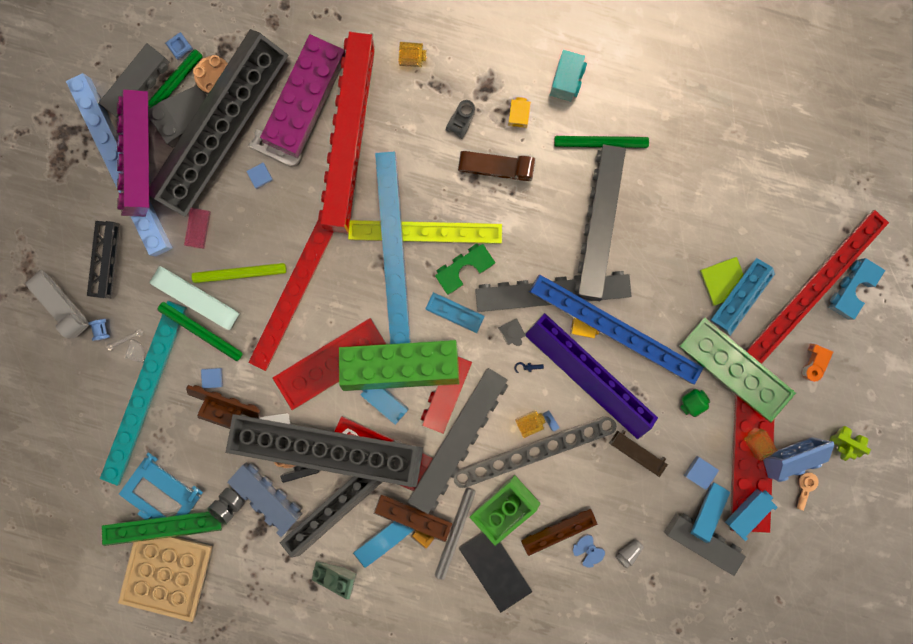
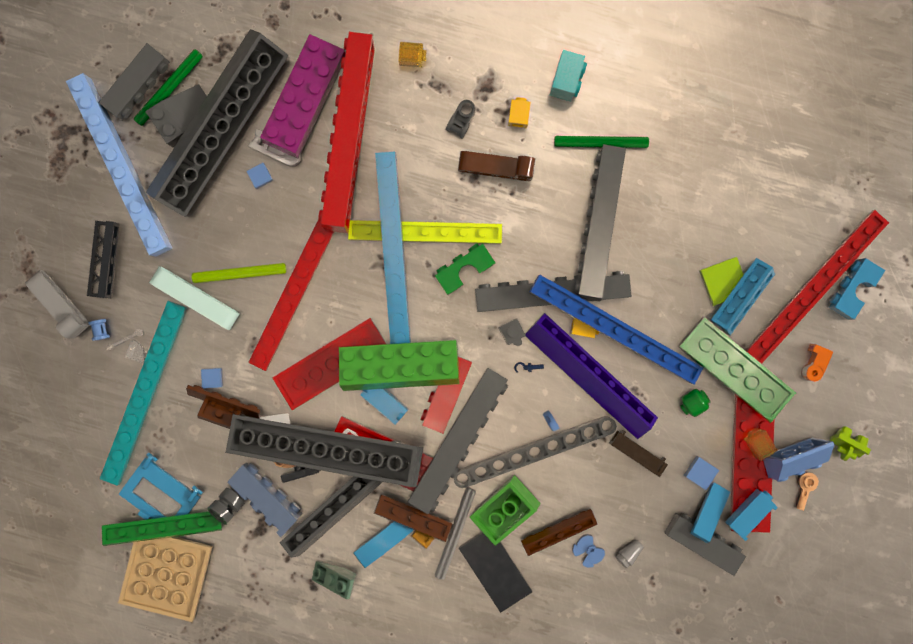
magenta brick [116,89,149,217] -> none
green axle [157,302,243,361] -> none
medium blue tile [165,32,193,60] -> none
clear pink tile [184,208,211,249] -> none
light nougat dish [193,55,228,93] -> none
dark azure tile [425,292,485,333] -> none
clear yellow brick [515,410,546,438] -> none

